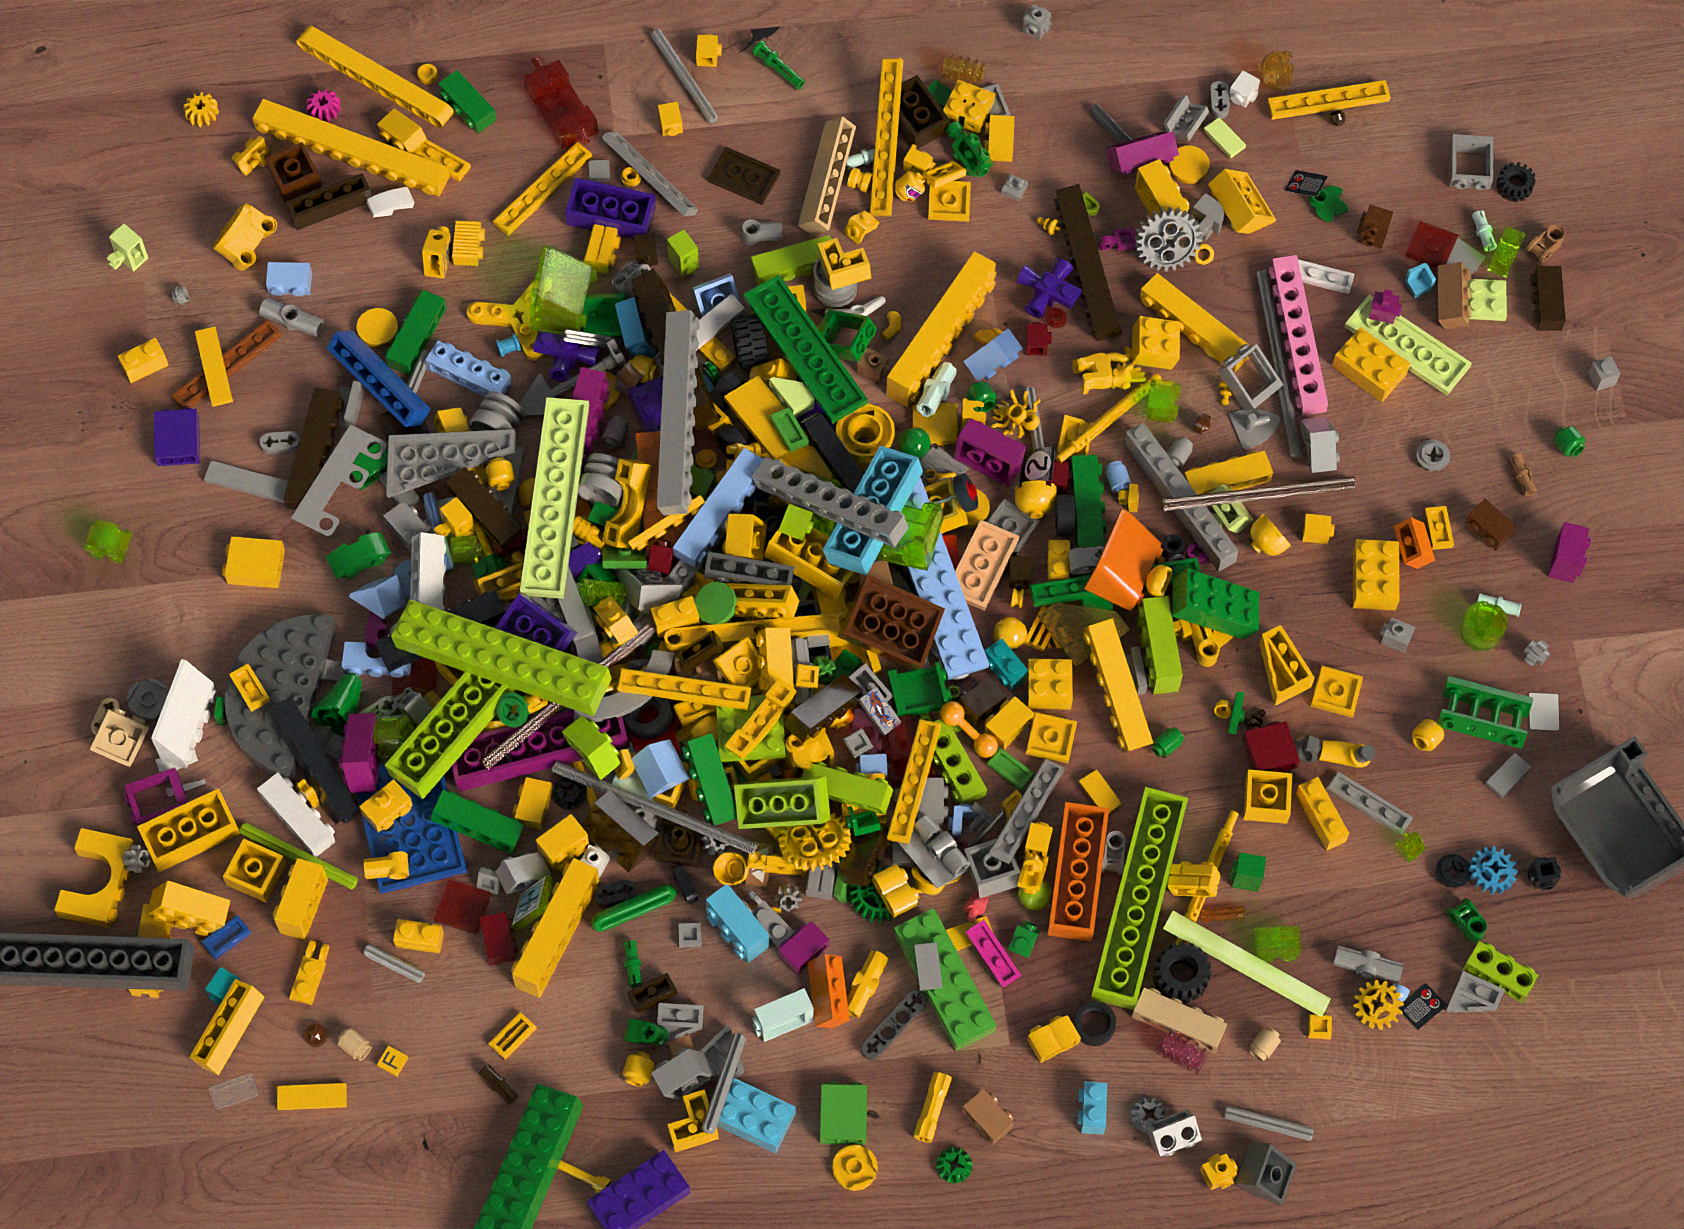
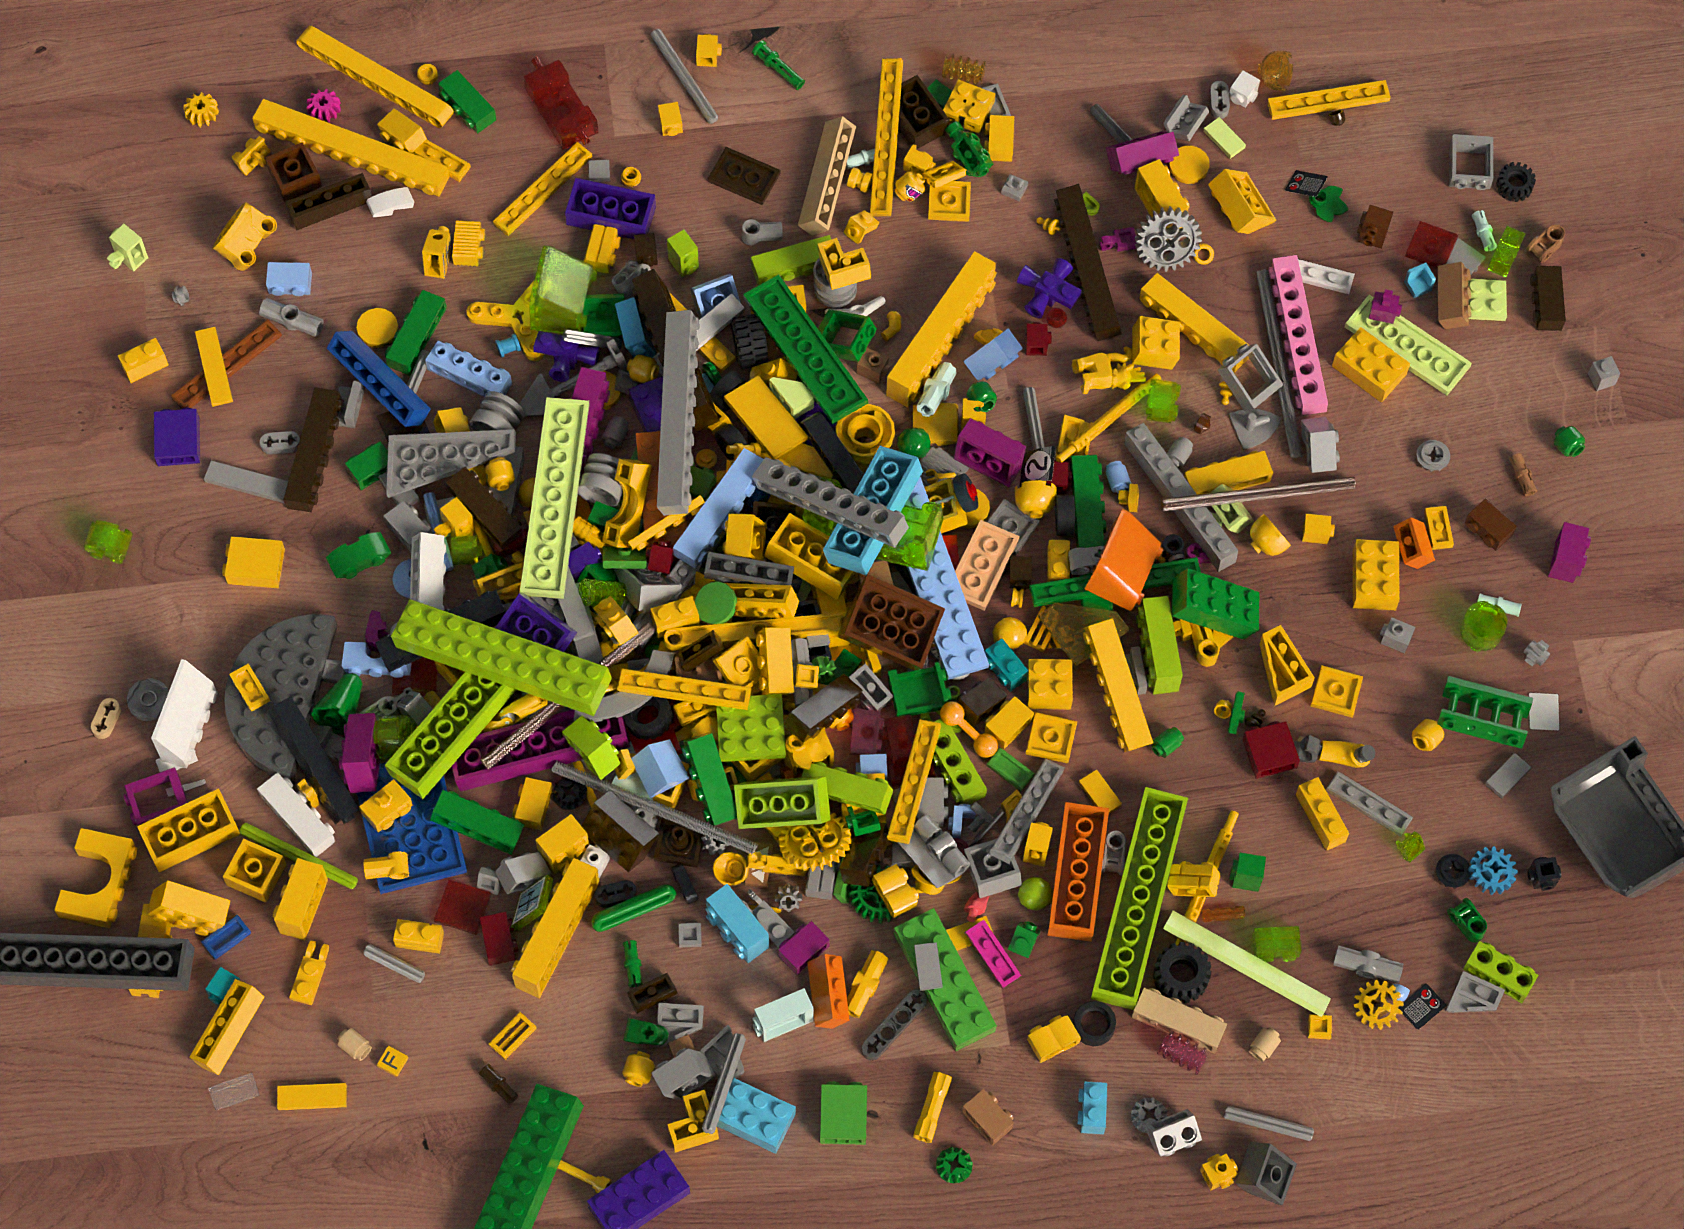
tan plate [89,706,149,767] -> none
light grey gear [123,845,151,873] -> none
green tile [214,697,227,725] -> none
light grey piece [291,424,387,536] -> none
reddish brown tile [304,1023,328,1047] -> none
light blue slope [349,575,407,619] -> none
green gear [496,692,530,727] -> none
light grey tile [602,132,698,216] -> none
medium nougat tile [617,362,643,389] -> none
yellow slope [725,678,797,759] -> none
bright green tile [770,407,809,453] -> none
lime brick [779,504,814,541] -> none
yellow tile [832,1144,878,1191] -> none
light grey tile [843,728,873,758] -> none
tile [858,687,902,735] -> none
yellow animal [991,390,1041,438] -> none
yellow hips [1018,853,1049,895] -> none
light grey brick [1022,4,1052,40] -> none
yellow hair [1146,565,1172,597] -> none
light grey brick [1192,193,1224,244] -> none
yellow brick [1243,770,1292,824] -> none

